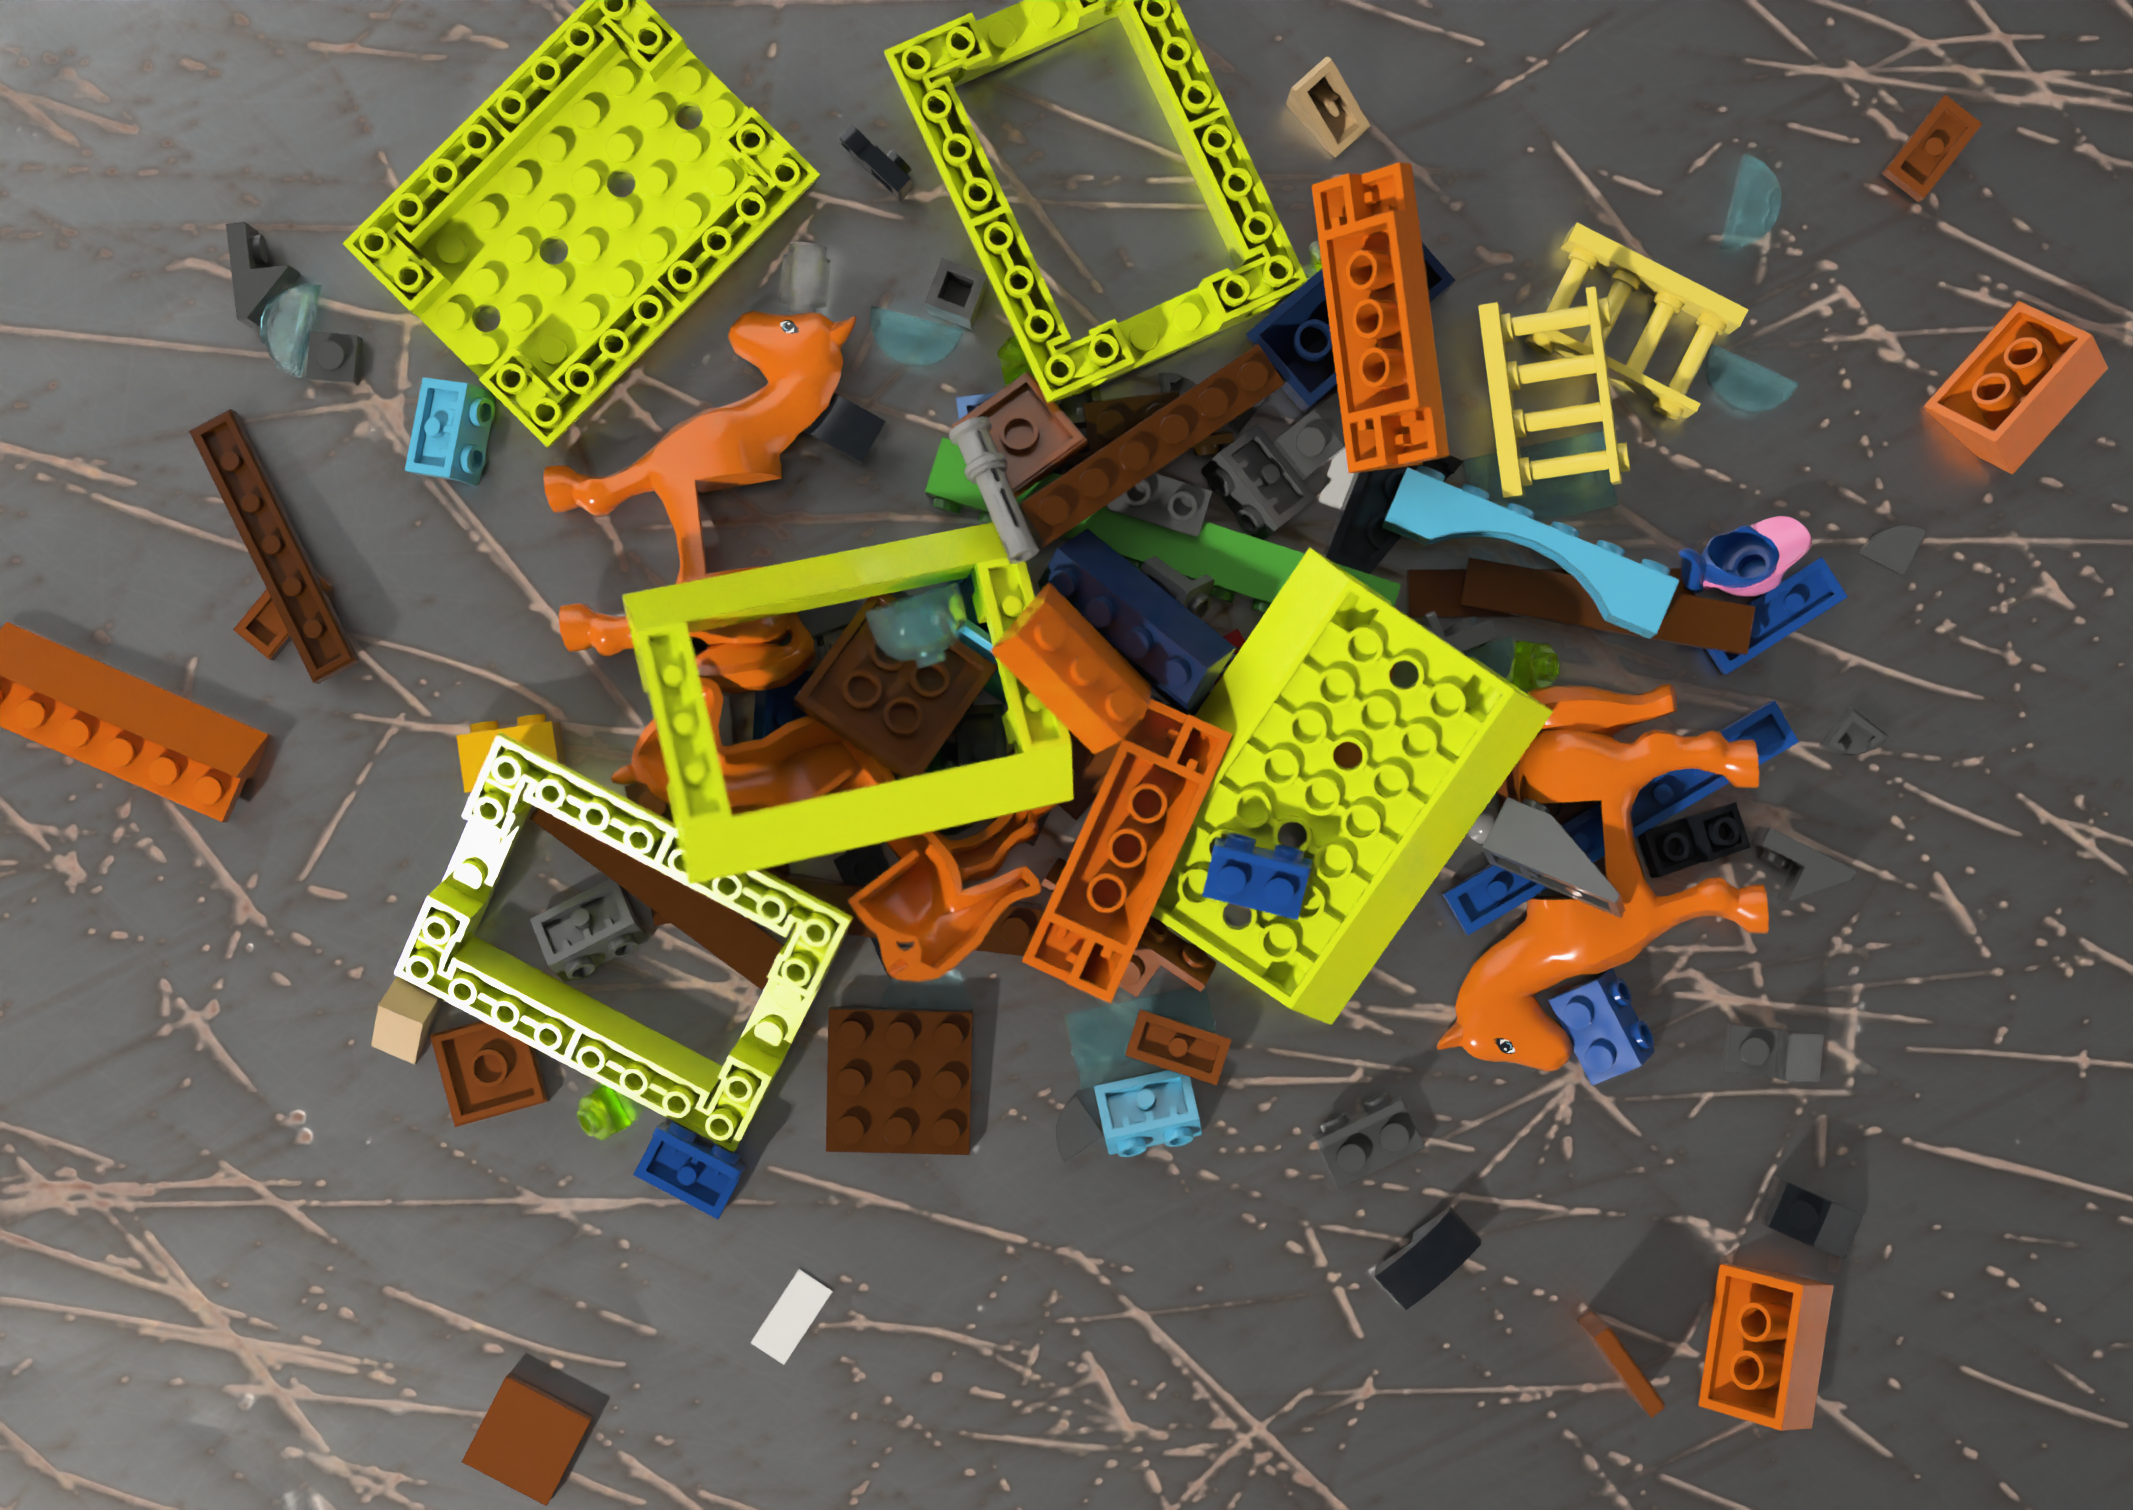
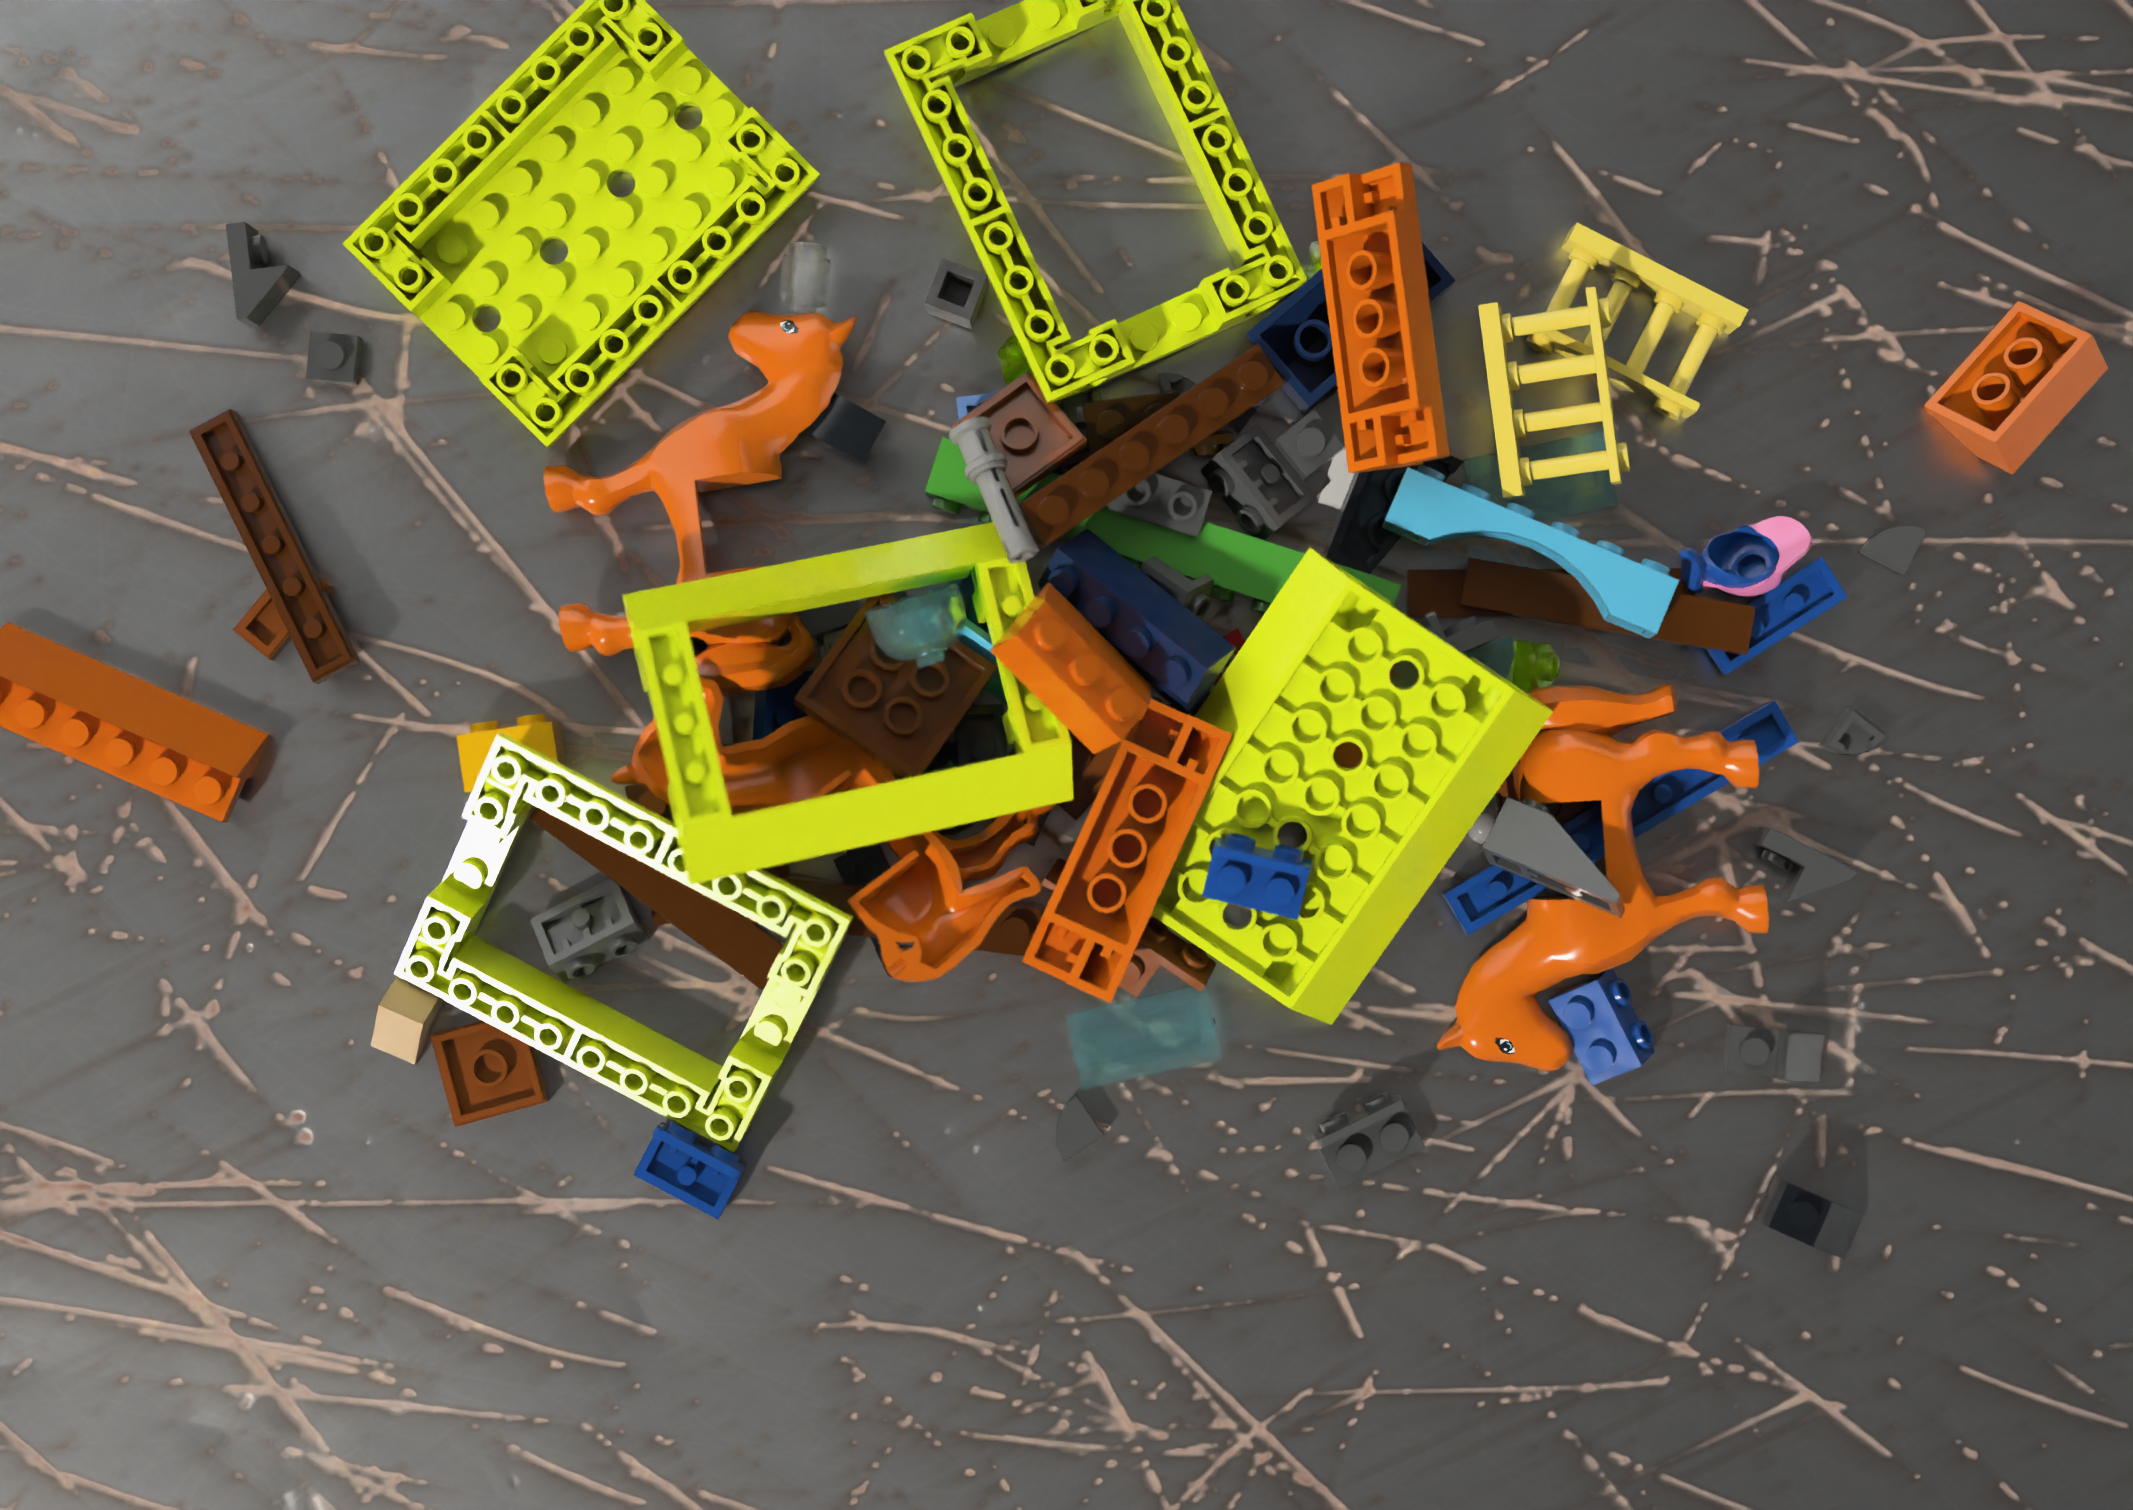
clear light blue tile [260,284,322,378] -> none
medium azure bracket [404,377,496,485] -> none
dark orange tile [462,1373,593,1506] -> none
clear neon green plate [577,1085,632,1140] -> none
white sticker [751,1269,833,1365] -> none
reddish brown plate [826,1006,973,1155] -> none
black plate [839,125,913,202] -> none
clear light blue tile [870,306,964,367] -> none
clear light blue tile [879,972,974,1014] -> none
medium azure bracket [1094,1070,1202,1157] -> none
dark orange plate [1125,1008,1232,1086] -> none
tan slope [1286,56,1371,158] -> none
black slope [1374,1207,1481,1310] -> none
dark orange tile [1576,1311,1665,1418] -> none
black slope [1638,802,1751,878] -> none
orange slope [1698,1264,1834,1431] -> none
clear light blue tile [1705,344,1799,414] -> none
clear light blue tile [1719,153,1781,249] -> none
dark orange plate [1881,95,1983,202] -> none

